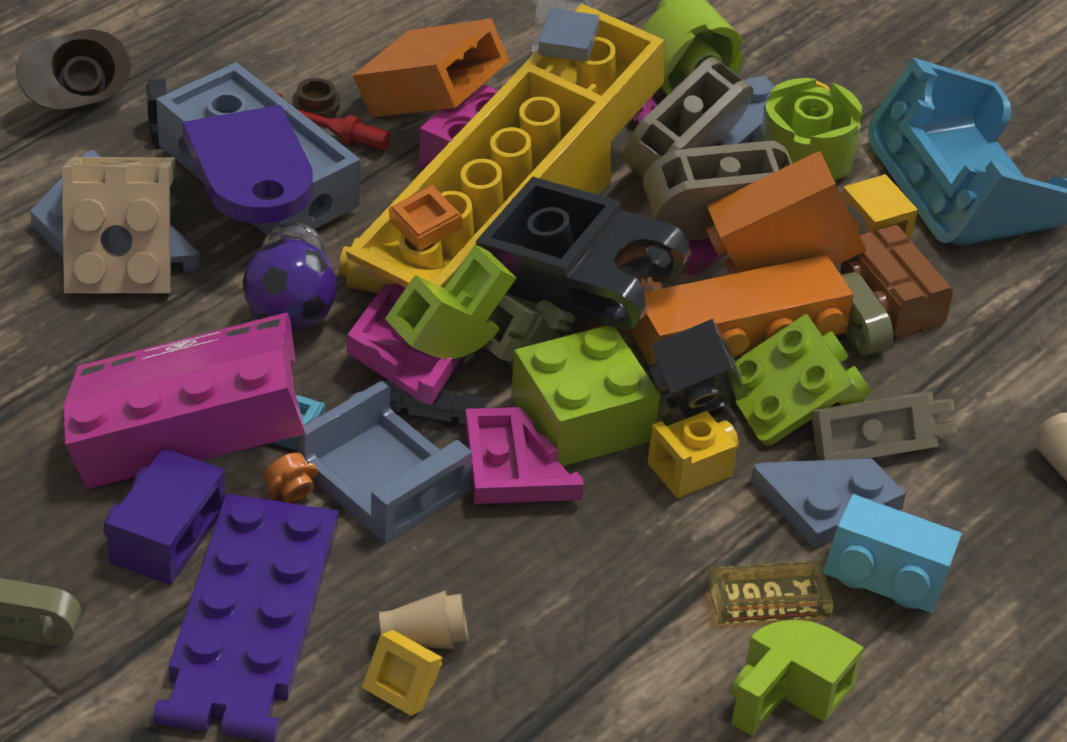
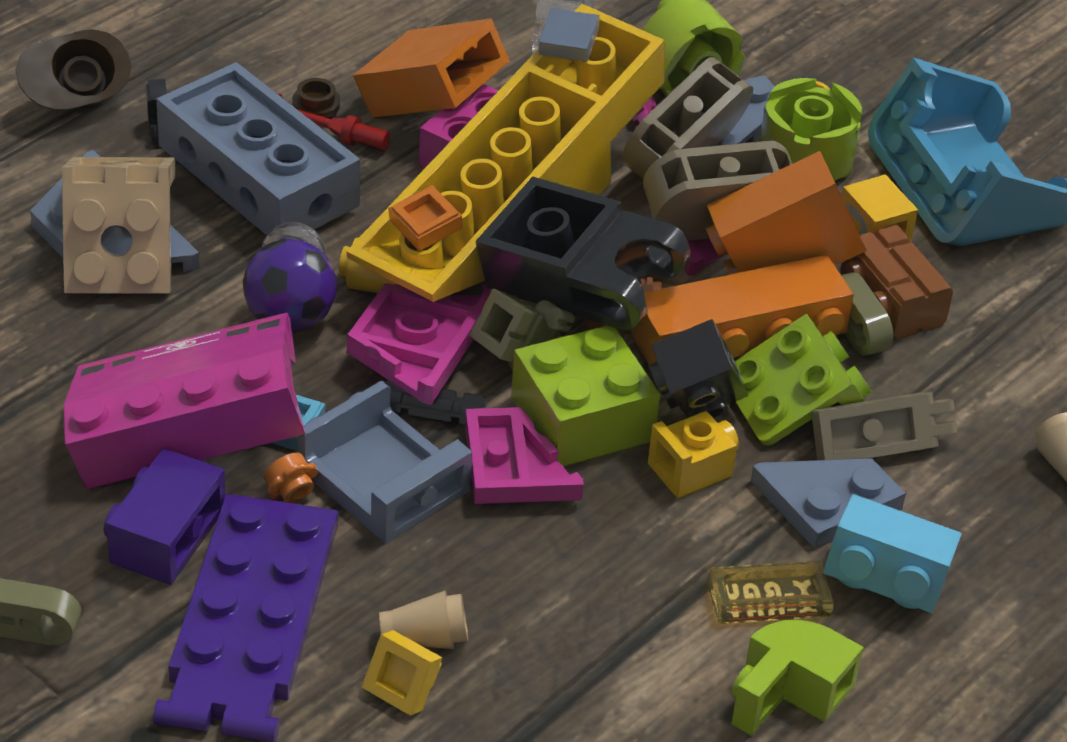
dark purple tile [182,104,313,224] -> none
lime brick [385,245,516,359] -> none

